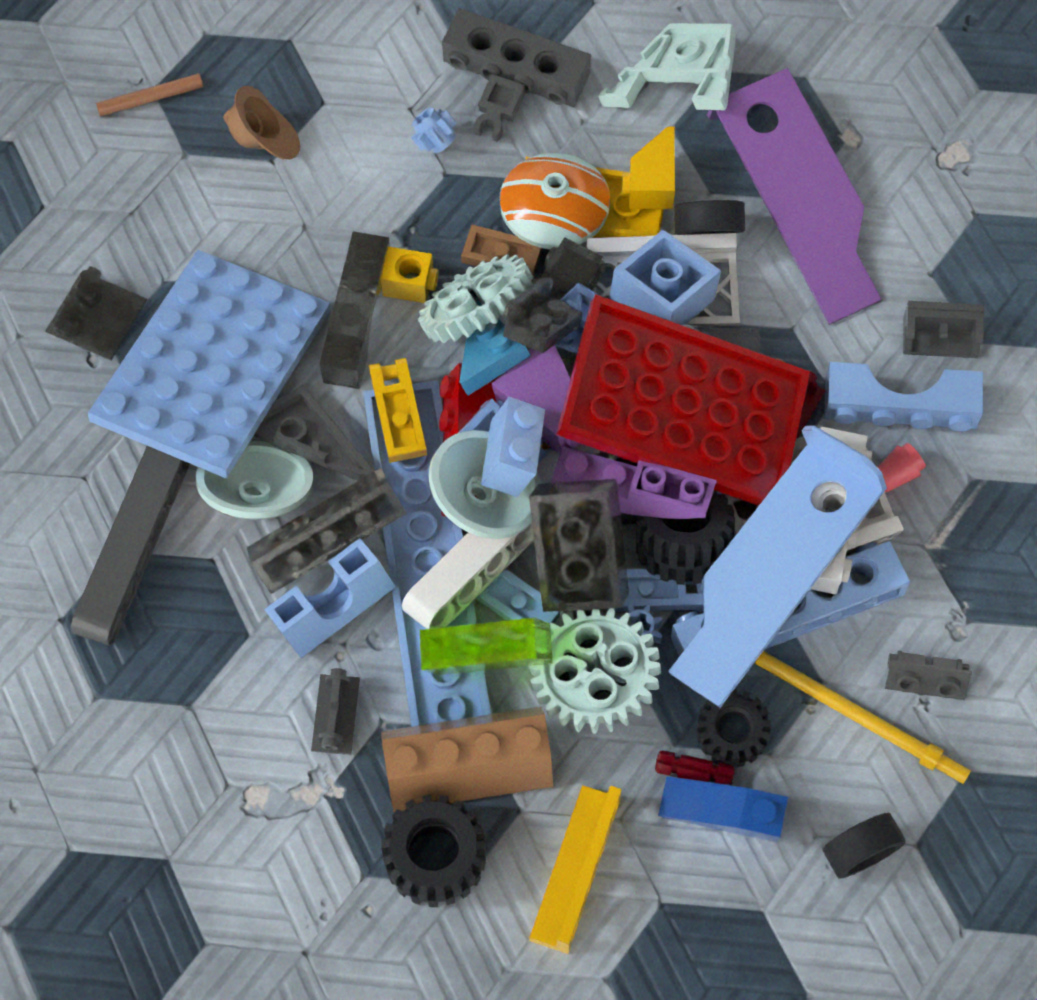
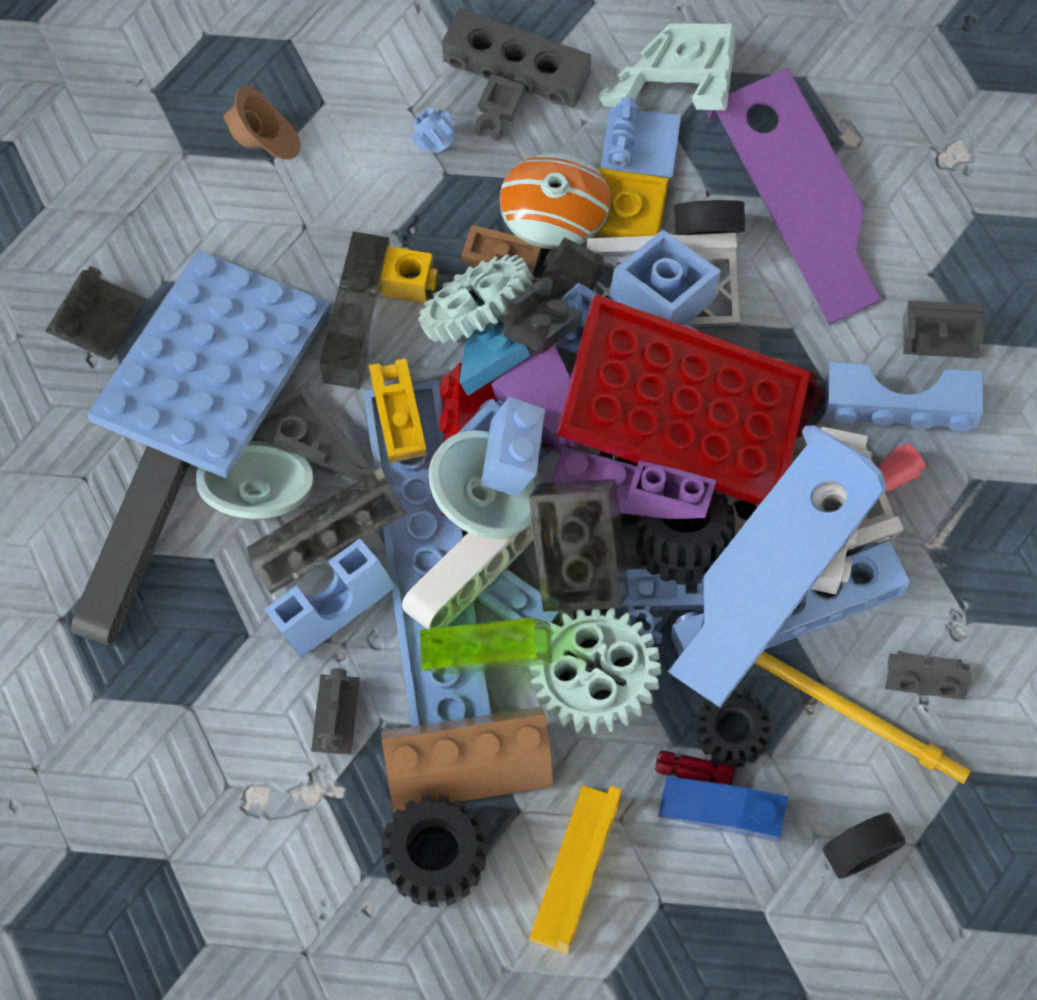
nougat piece [96,73,203,117] -> none
yellow slope [622,126,675,209] -> none
none -> light blue hinge [600,97,681,179]

